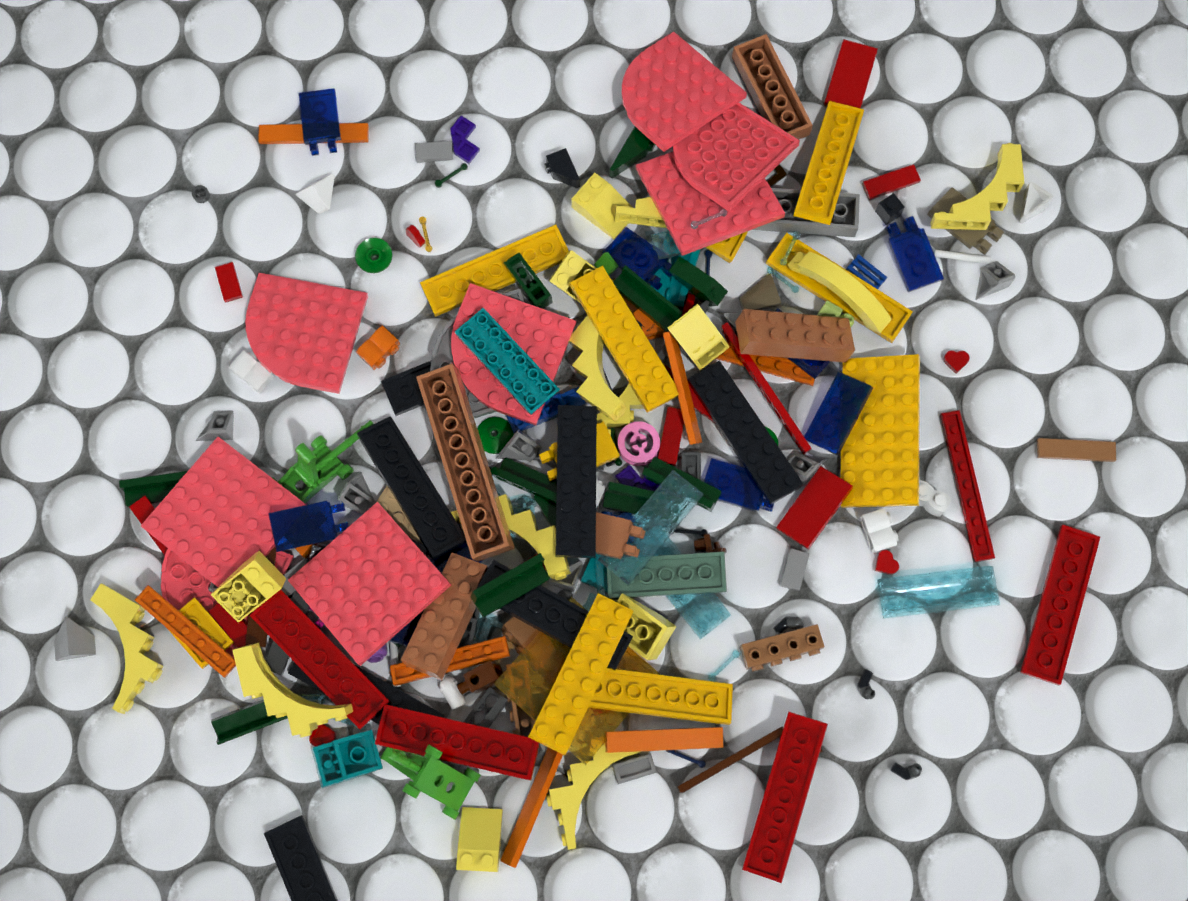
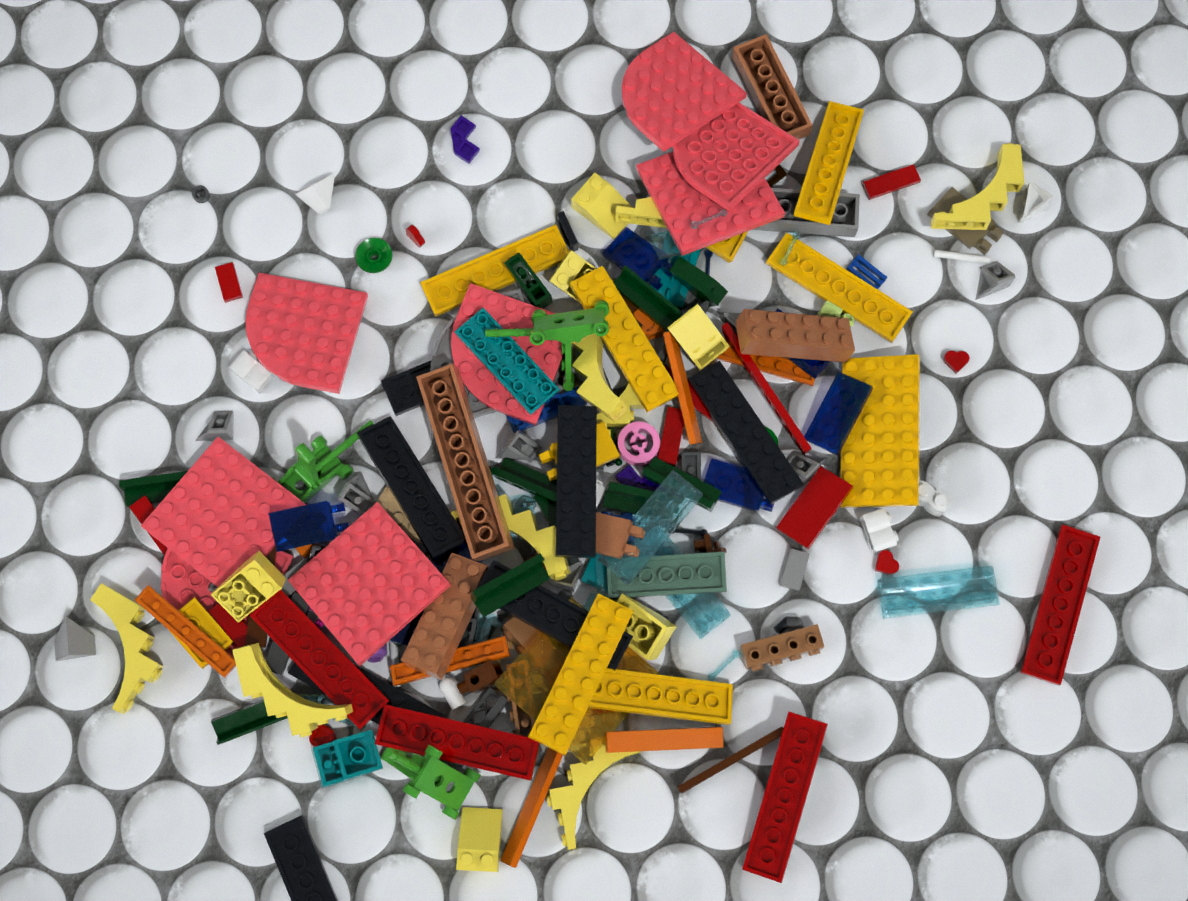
orange tile [258,123,369,144] -> none
clear blue tile [299,88,341,156] -> none
orange brick [356,325,400,370] -> none
light grey tile [415,141,453,163] -> none
clear yellow hinge [419,216,432,252] -> none
dark green hinge [435,163,468,188] -> none
green dish [477,417,514,454] -> none
black slope [544,148,580,188] -> none
bright green tile [594,252,619,277] -> none
dark green slope [609,126,655,178] -> none
light grey tile [612,753,657,784] -> none
dark blue hinge [666,750,706,768] -> none
red tile [682,293,695,316] -> none
dark tan slope [739,274,781,311] -> none
clear light blue hinge [767,267,799,293] -> none
light yellow arch [788,251,892,333] -> none
red tile [824,39,878,109] -> none
arm [857,669,875,699] -> none
black brick [875,193,905,225] -> none
clear blue tile [887,216,944,292] -> none
arm [890,762,922,780] -> none
red tile [940,410,995,562] -> none
medium nougat tile [1037,438,1116,462] -> none
none -> bright green piece [485,300,609,391]
none -> black tile [557,211,578,252]

